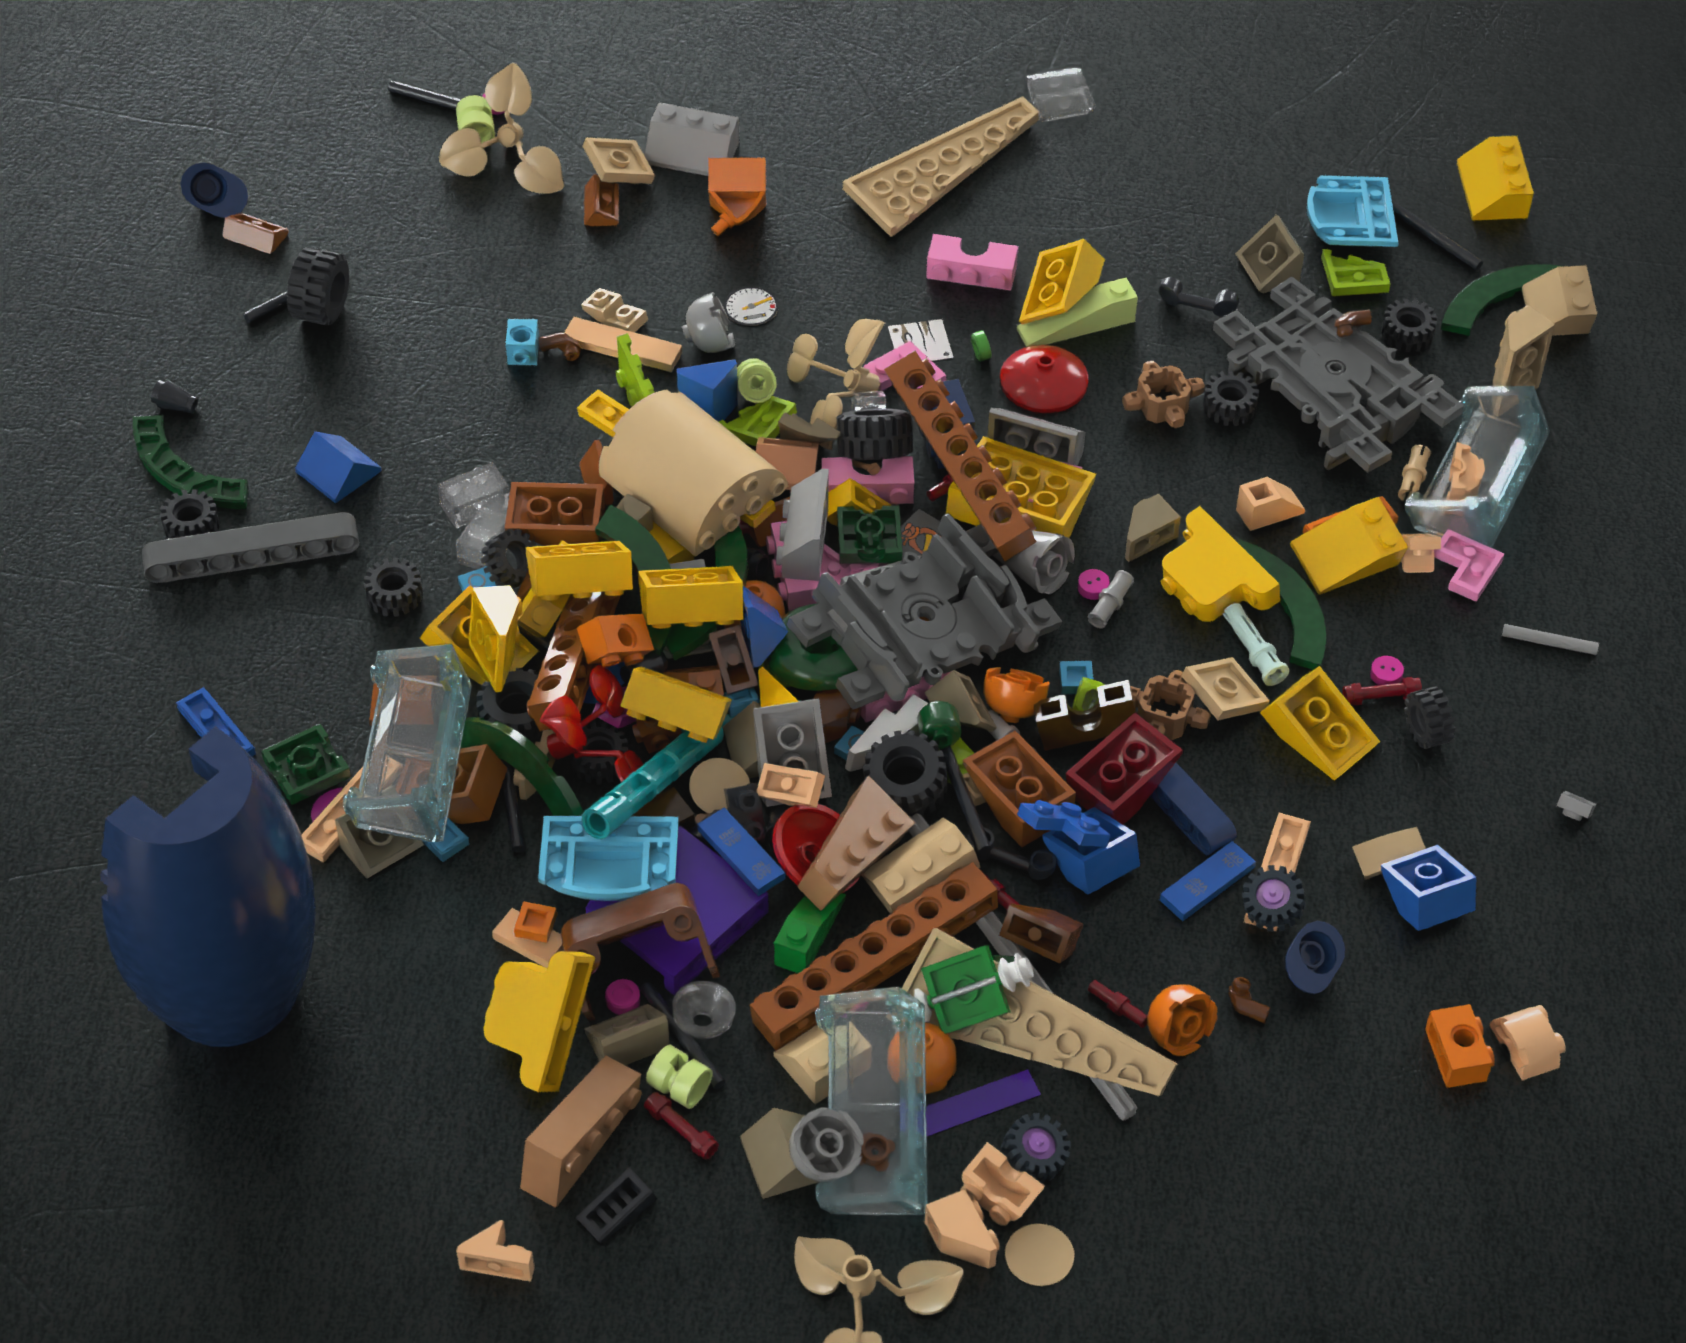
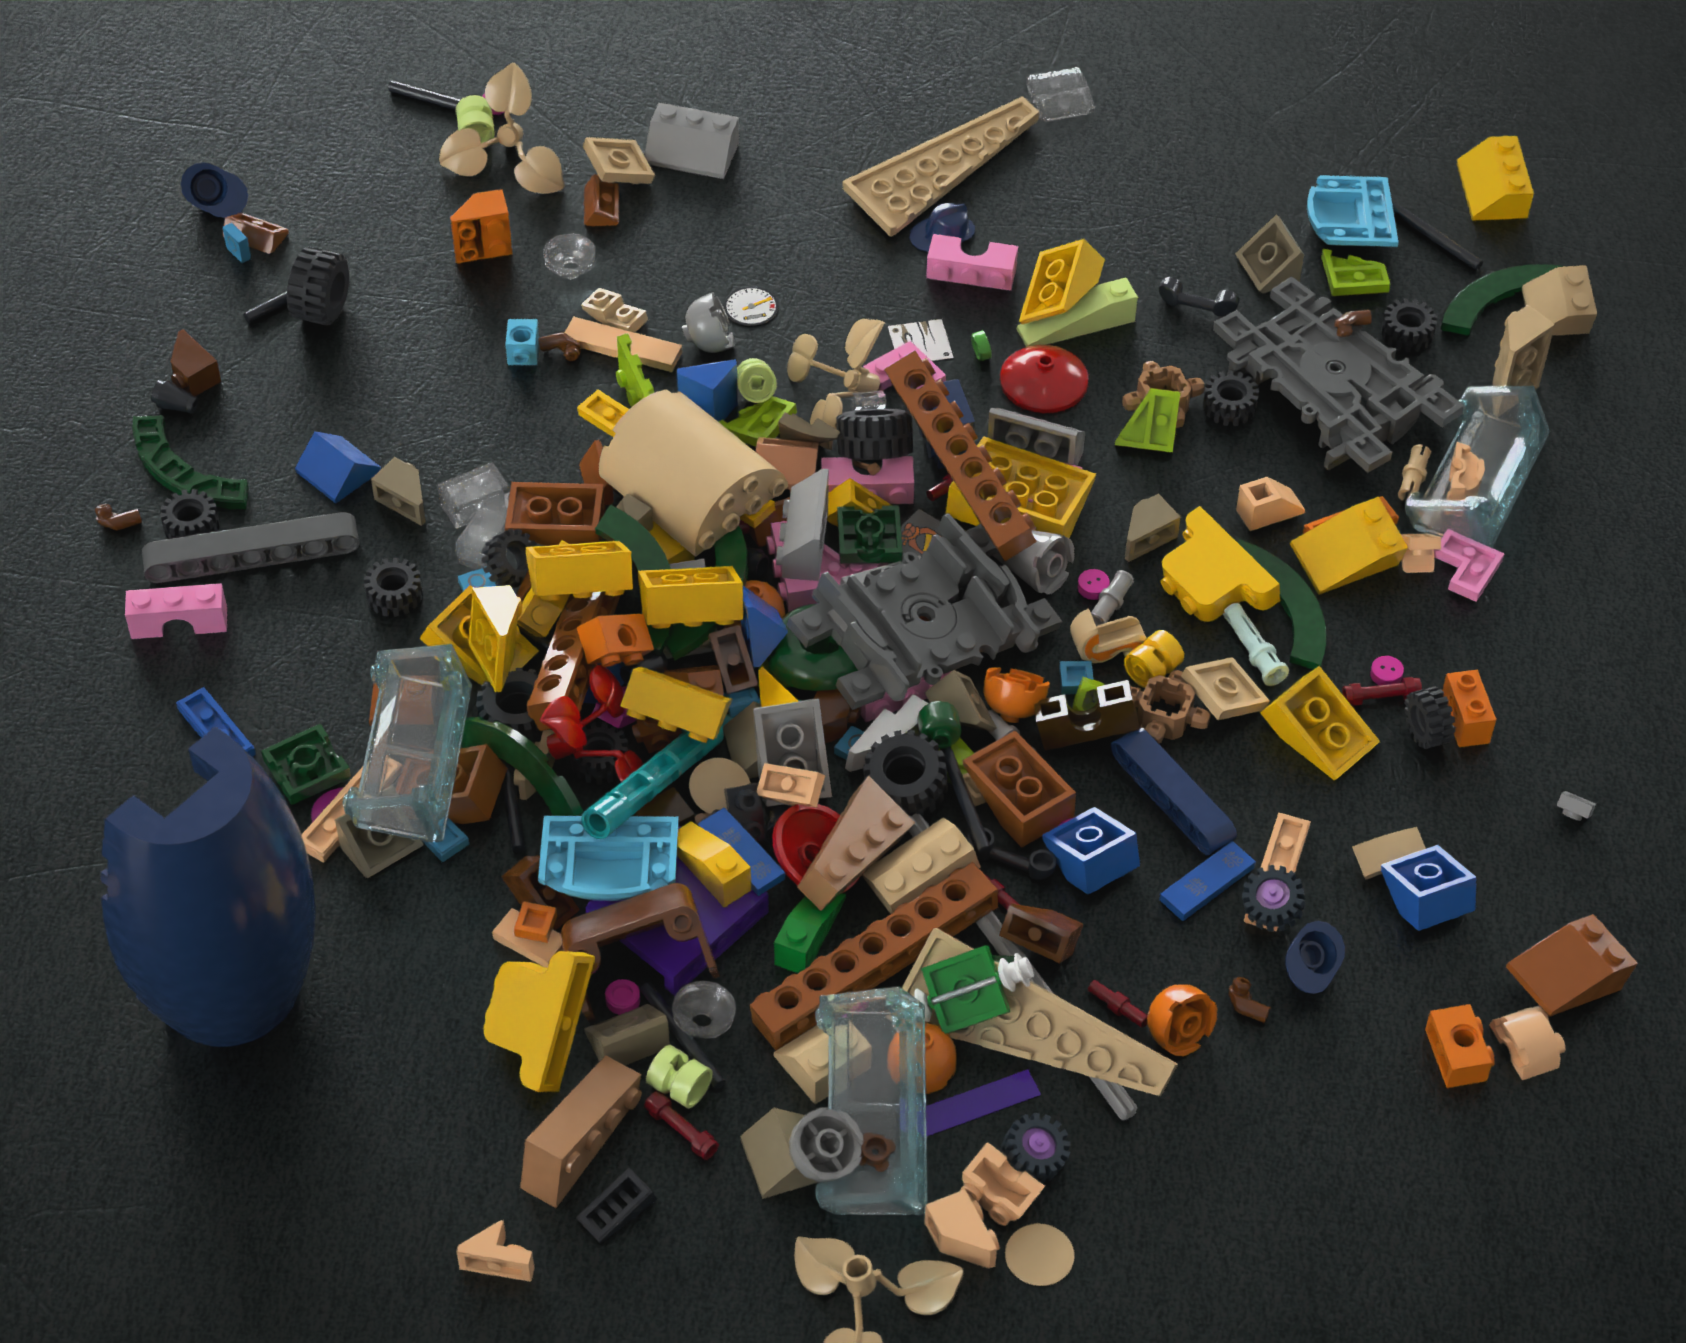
orange piece [708,158,766,236] -> none
blue plate [1017,800,1110,847] -> none
dark red slope [1066,713,1183,825] -> none
light grey bar [1502,624,1599,655] -> none
none -> reddish brown arm [95,504,142,530]
none -> bright pink arch [125,584,227,639]
none -> reddish brown slope [170,329,221,396]
none -> dark azure tile [222,223,251,263]
none -> dark tan slope [371,457,425,526]
none -> orange slope [450,189,512,263]
none -> reddish brown slope [501,856,580,930]
none -> clear piece [543,234,596,279]
none -> yellow slope [677,822,751,908]
none -> dark blue piece [910,203,975,252]
none -> tan animal [1070,609,1147,663]
none -> lime wing [1115,388,1181,452]
none -> yellow wheel [1124,630,1184,688]
none -> orange brick [1442,669,1496,747]
none -> dark orange slope [1506,914,1638,1017]

